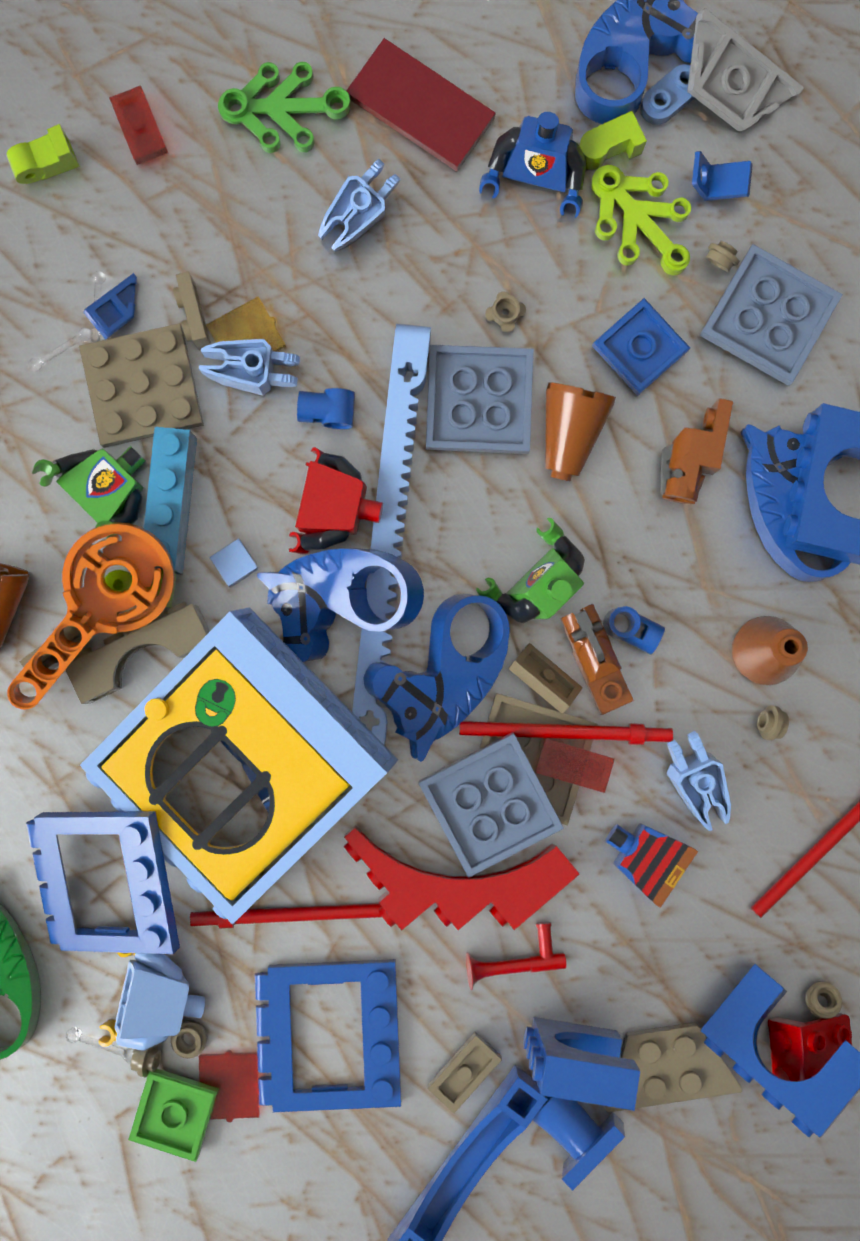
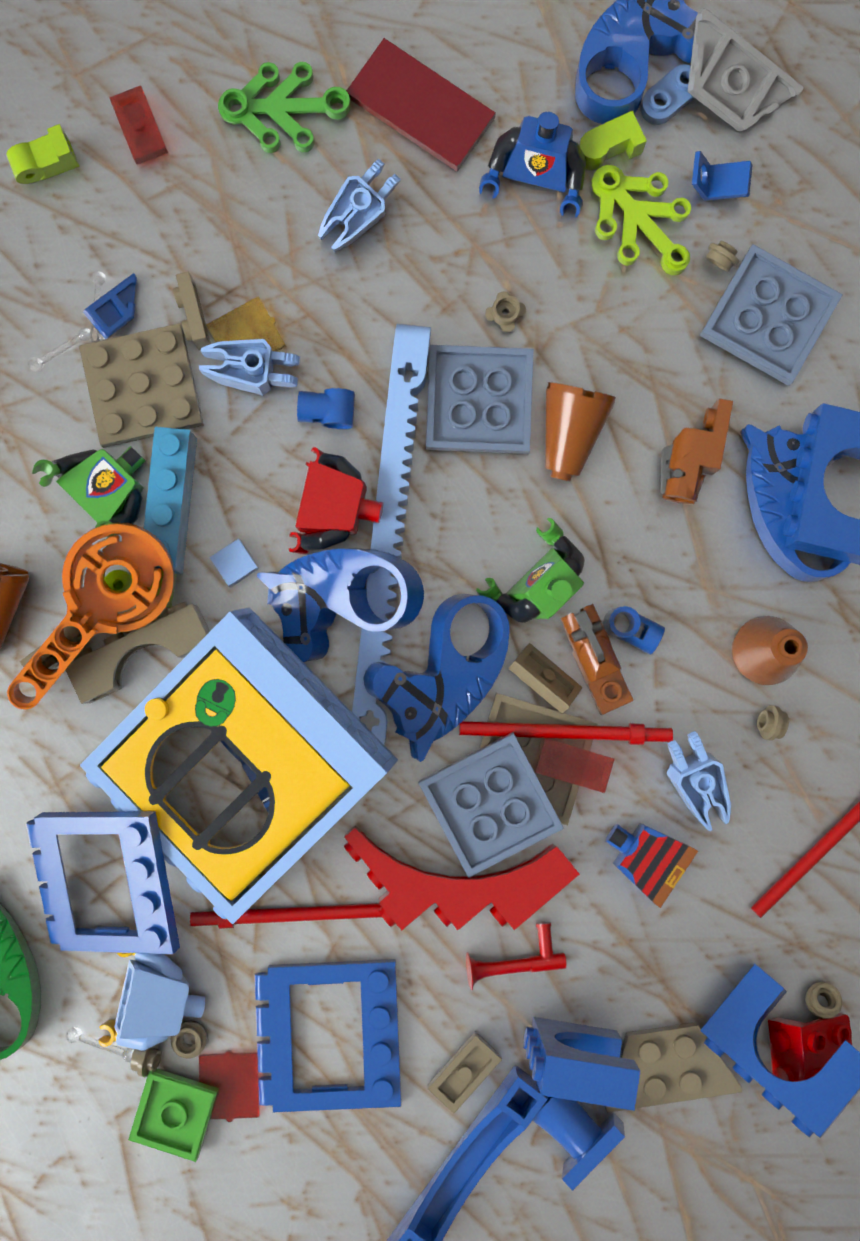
blue plate [592,298,690,396] -> none

